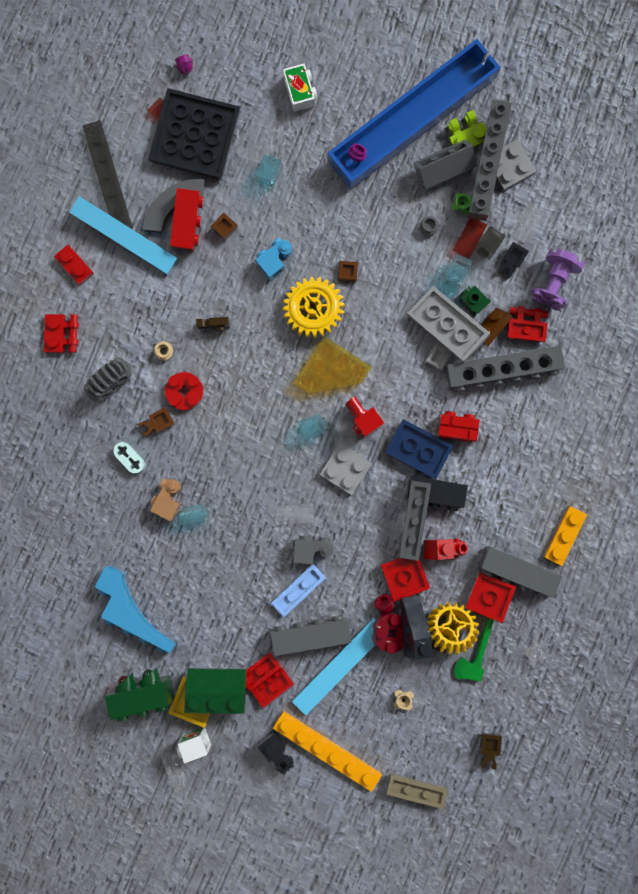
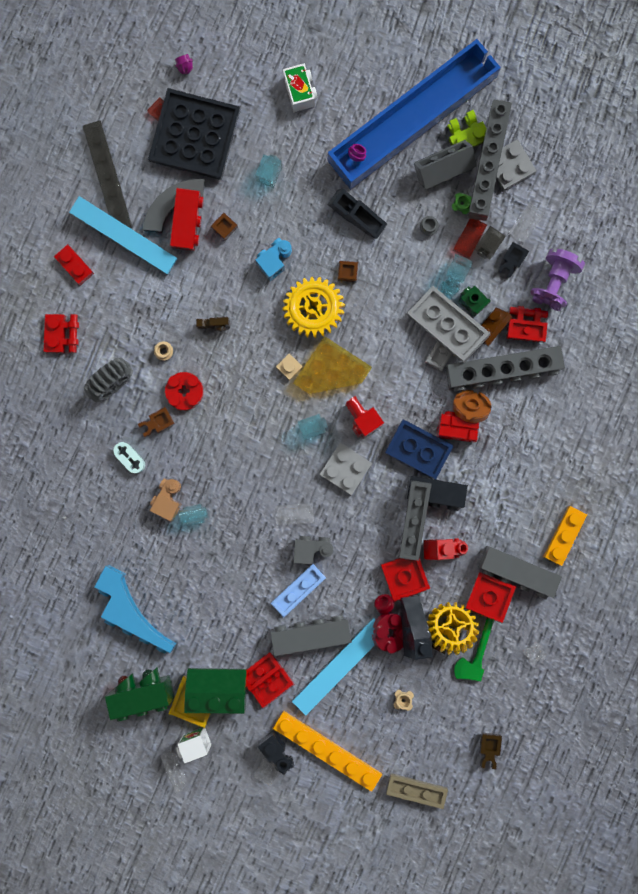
none -> tan plate [276,354,303,381]
none -> black slope [327,188,387,239]
none -> dark orange tile [453,390,491,423]

